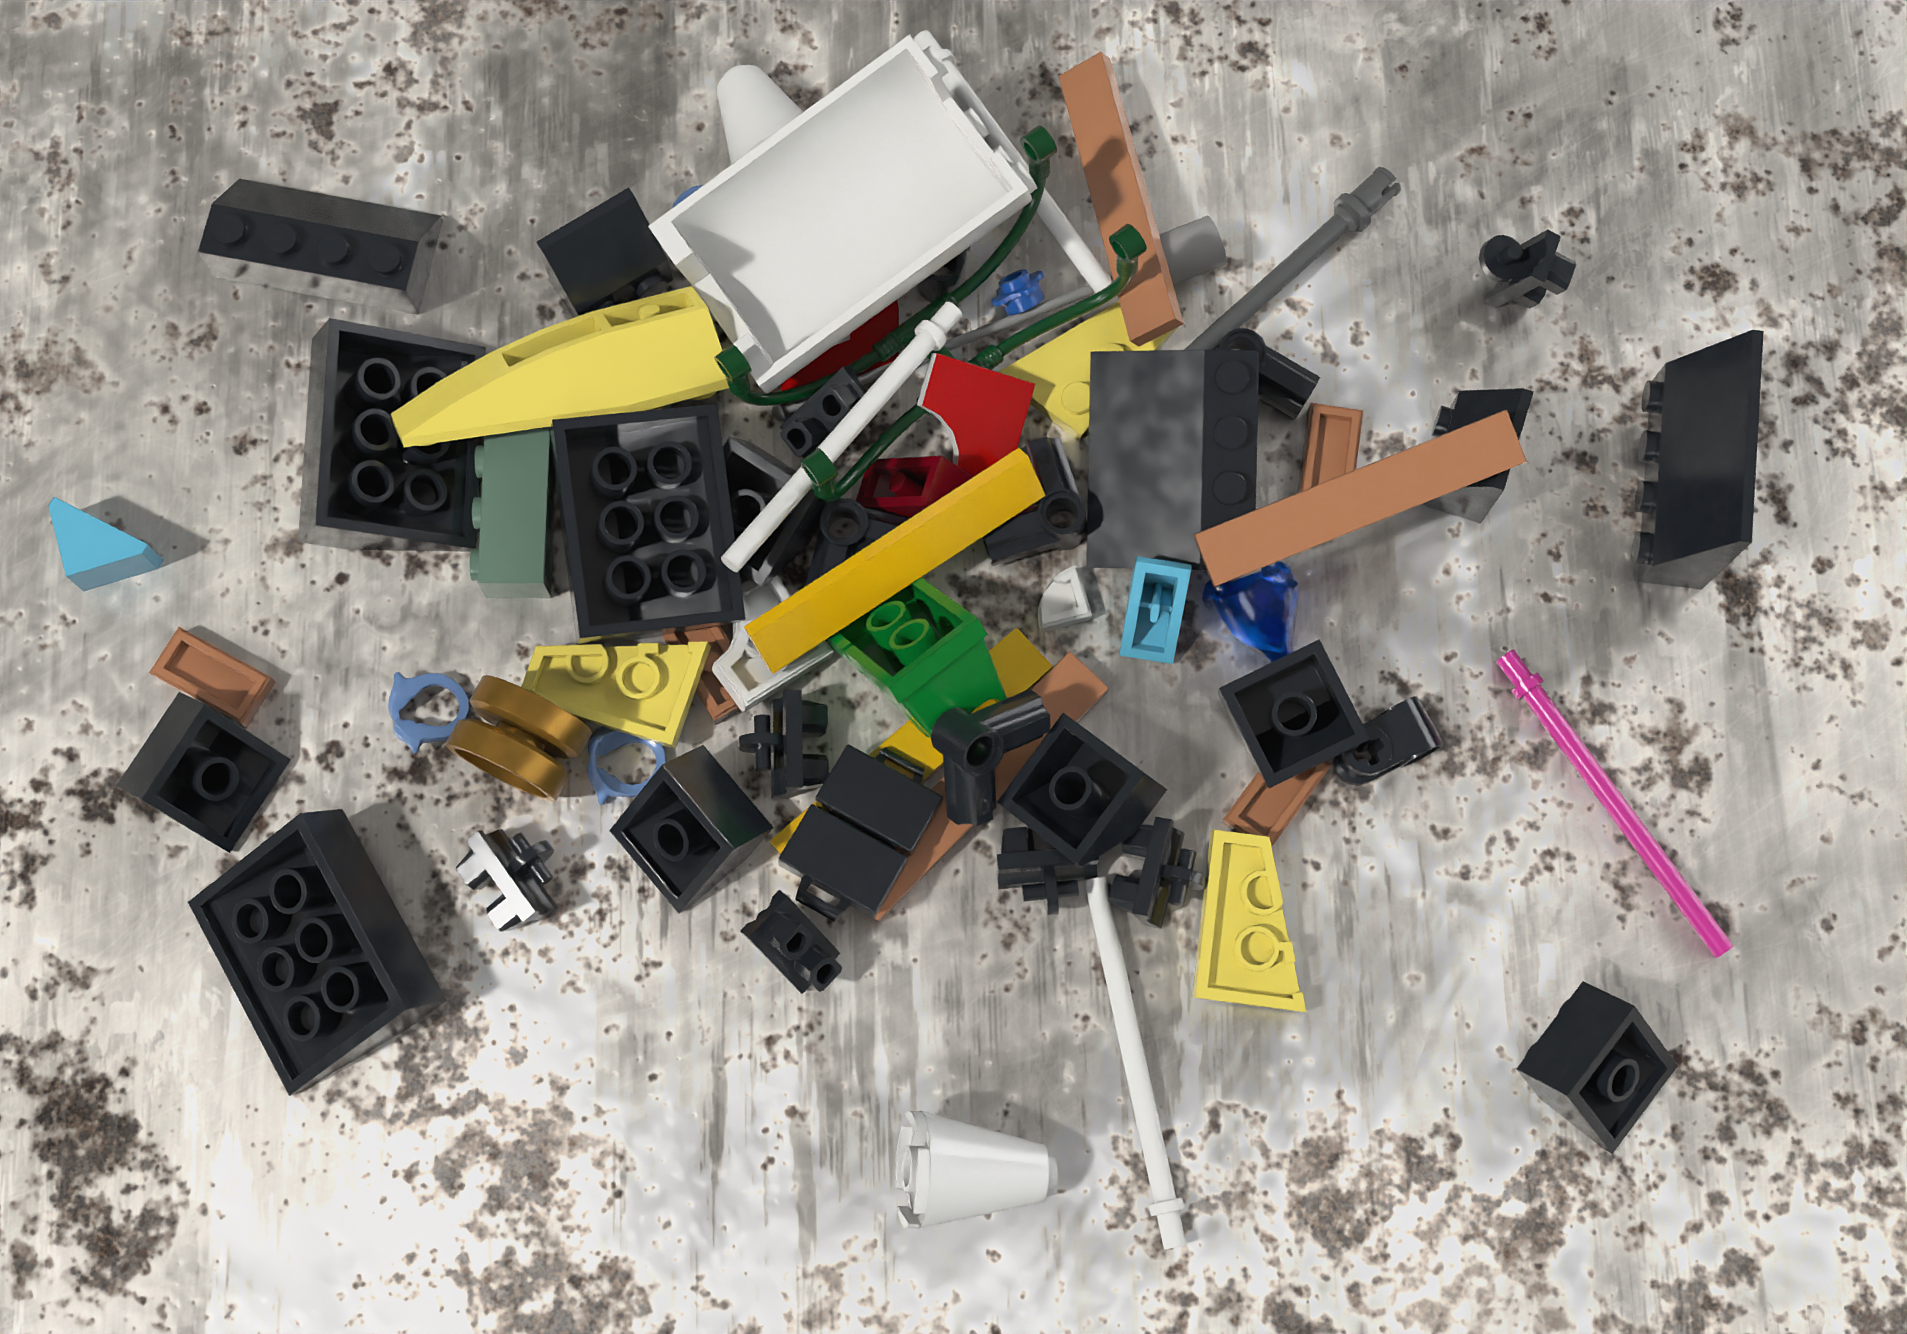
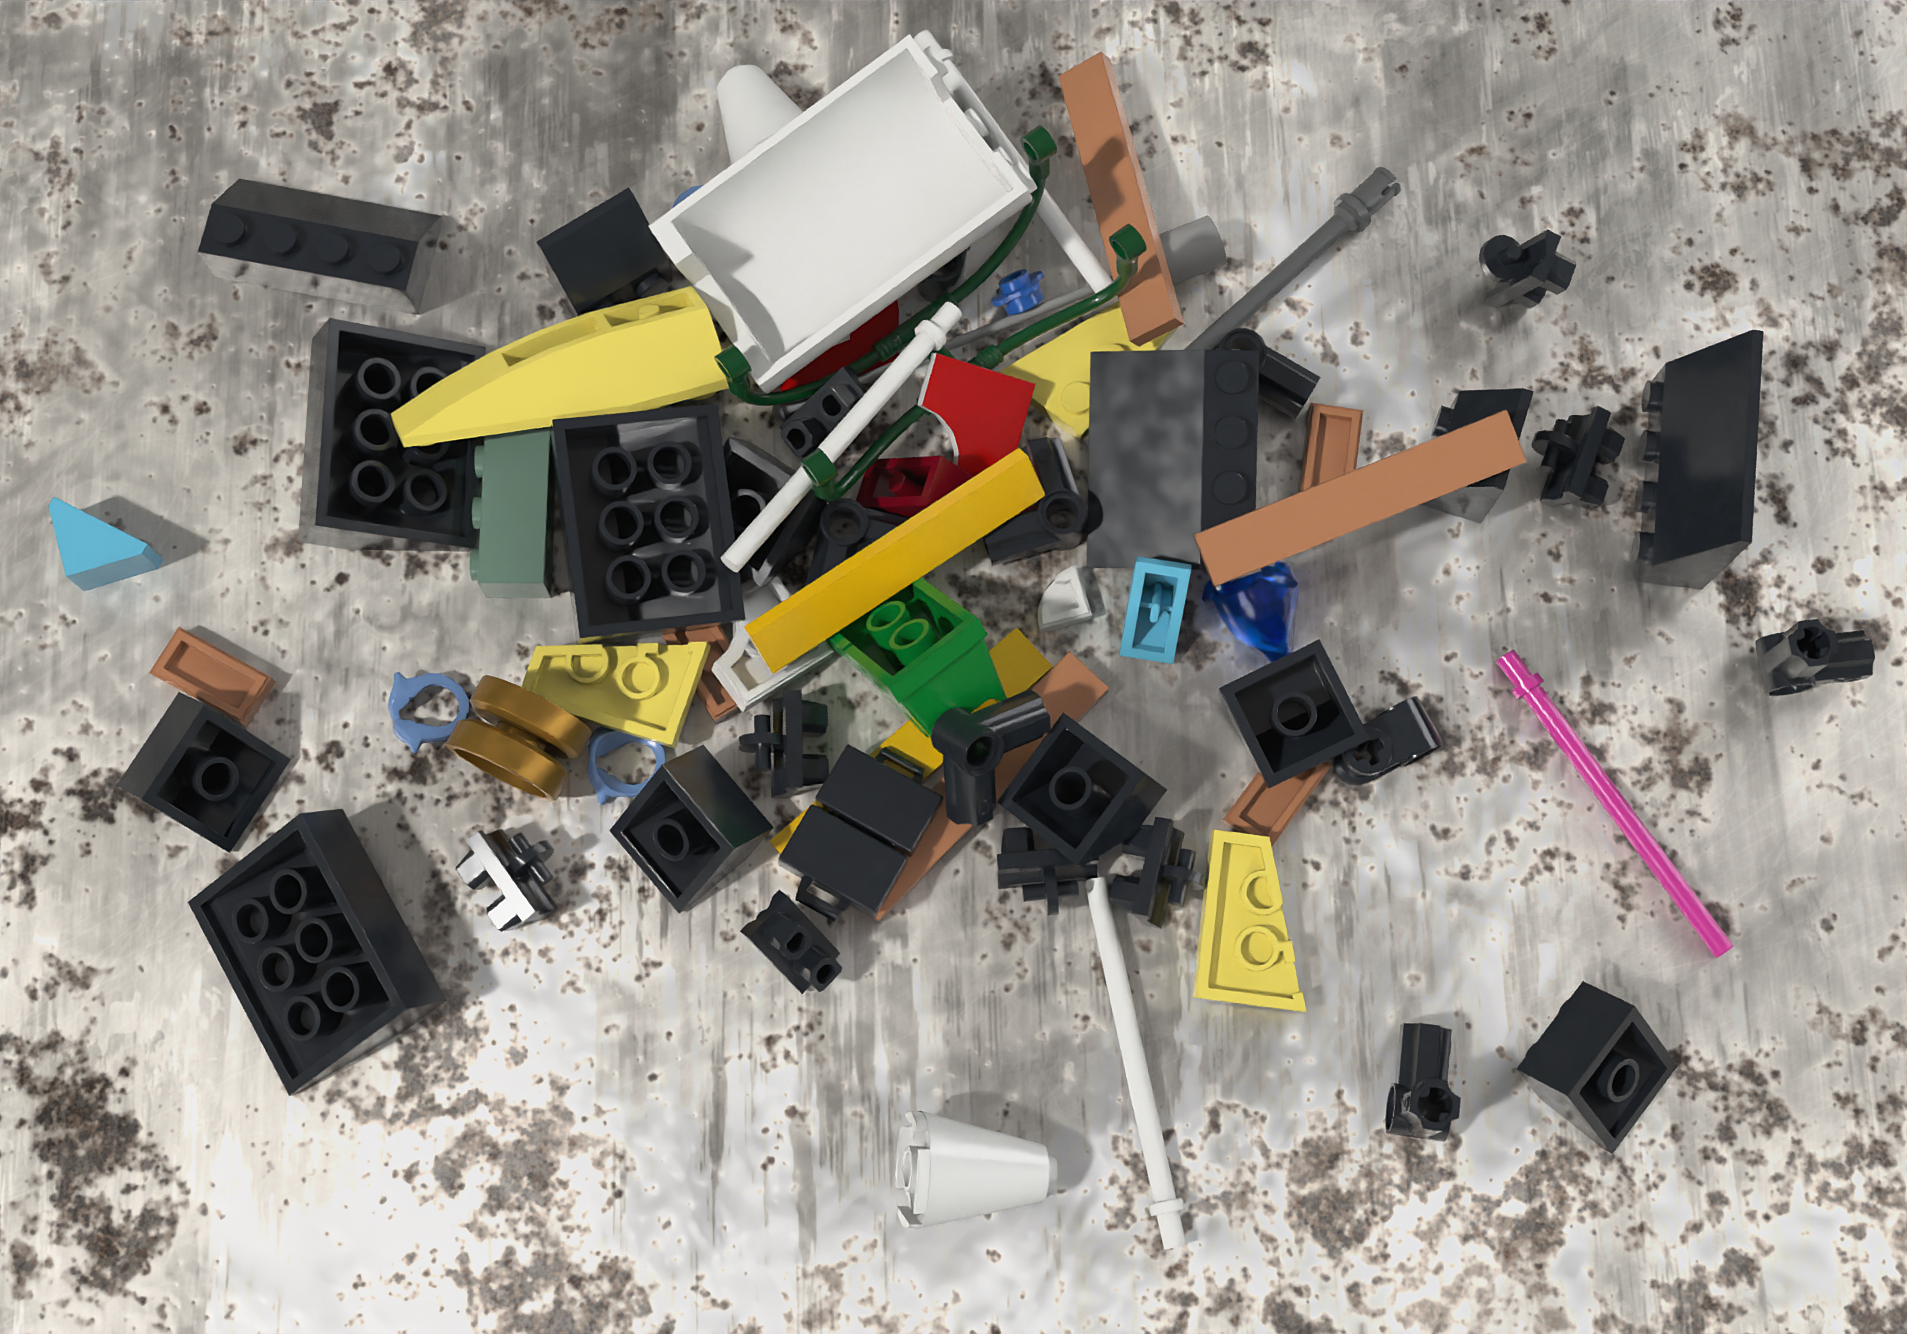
none -> black piece [1385,1023,1461,1142]
none -> black hips [1531,406,1625,509]
none -> black piece [1755,619,1875,696]

